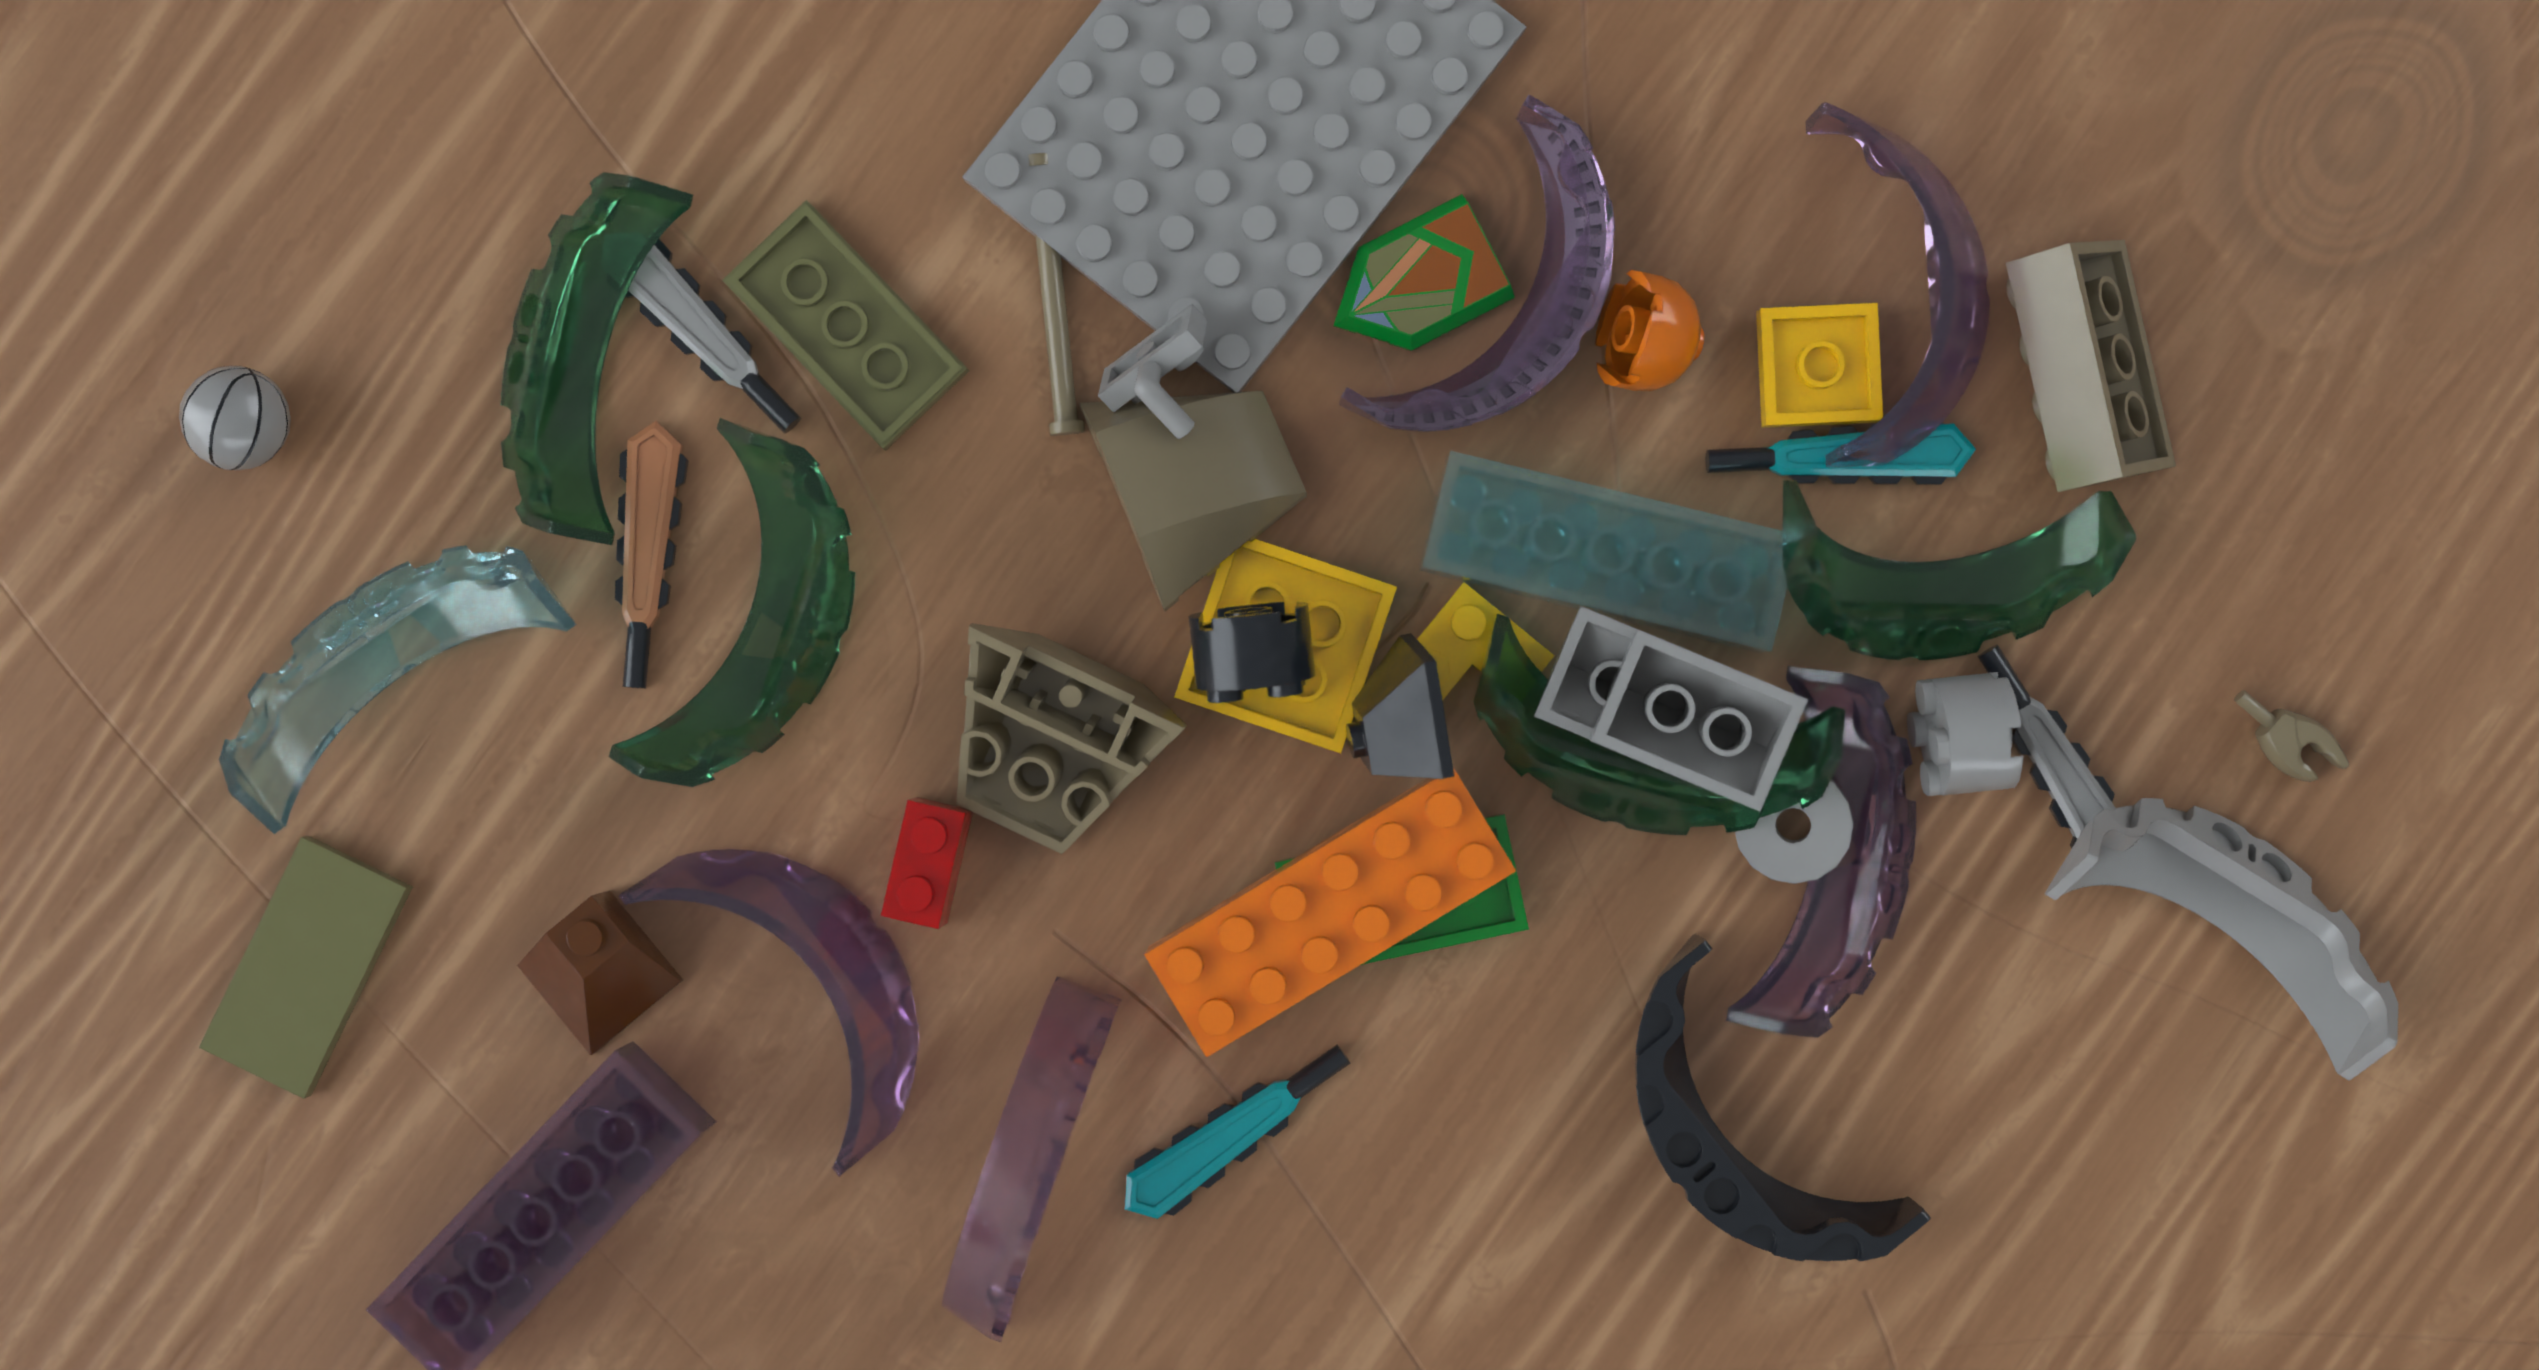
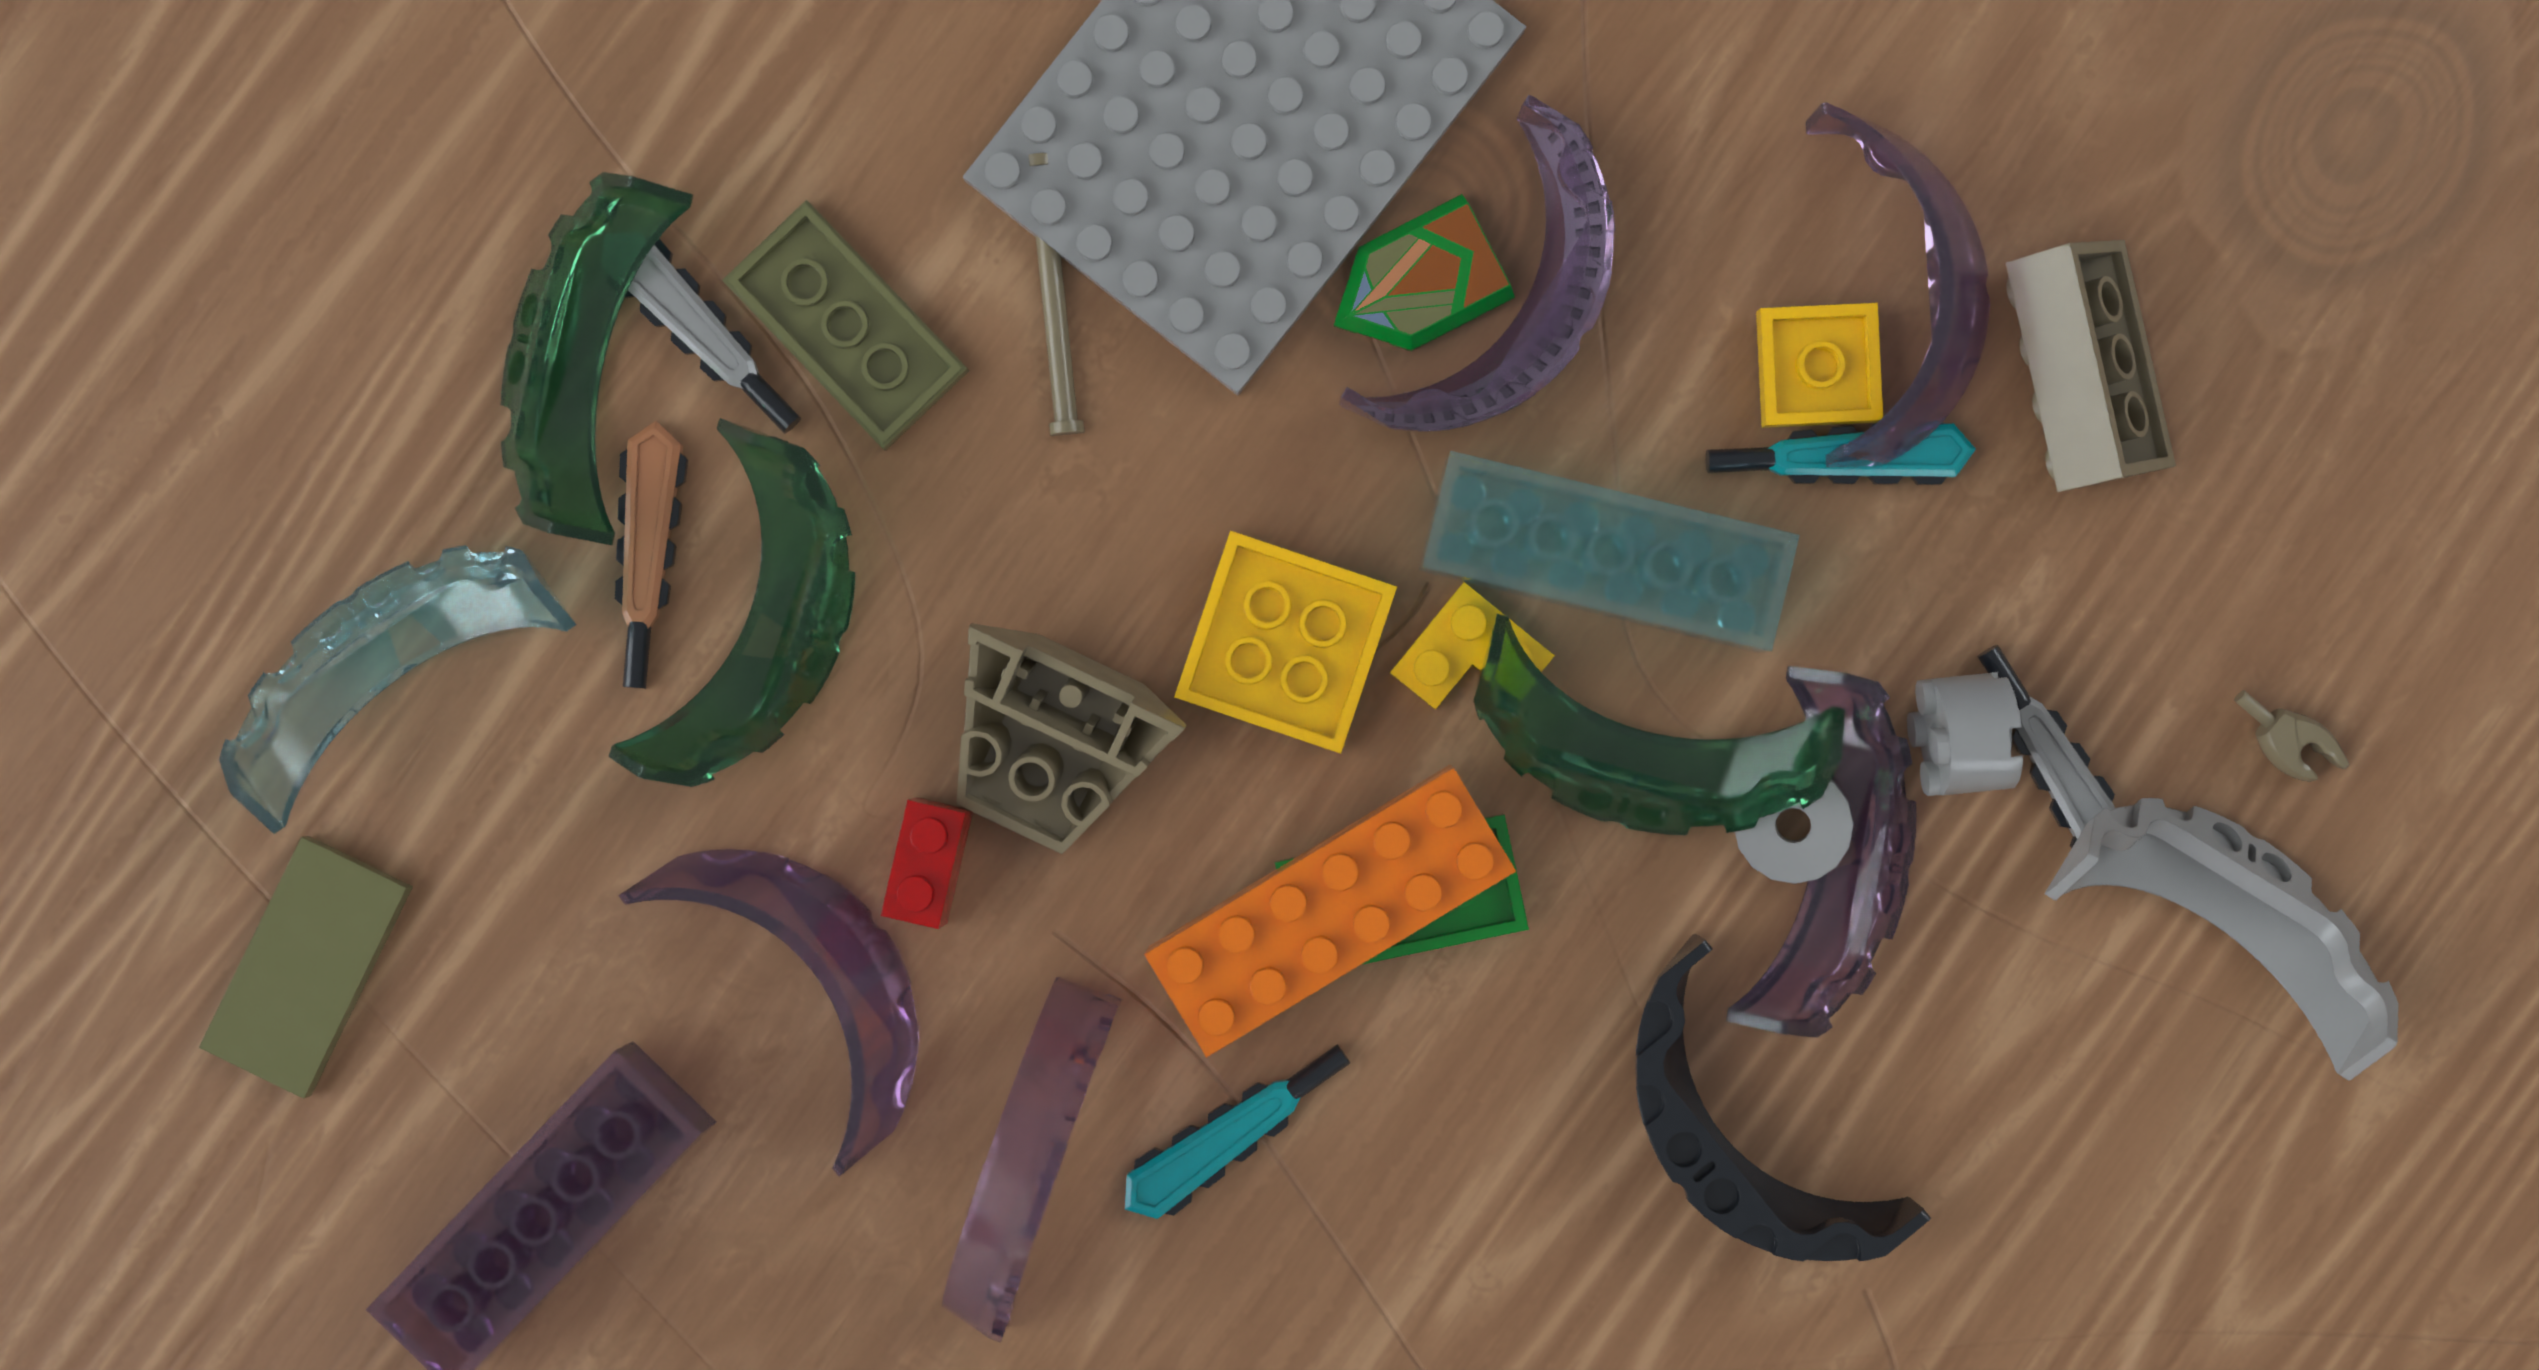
light grey piece [179,366,291,471] -> none
reddish brown slope [517,891,683,1055] -> none
dark tan wedge [1079,391,1307,612] -> none
light grey plate [1098,304,1207,439] -> none
black brick [1189,602,1315,703] -> none
black slope [1346,633,1454,779] -> none
light grey slope [1534,606,1808,811] -> none
orange cylinder [1595,270,1704,391] -> none
clear green windscreen [1782,480,2136,661] -> none

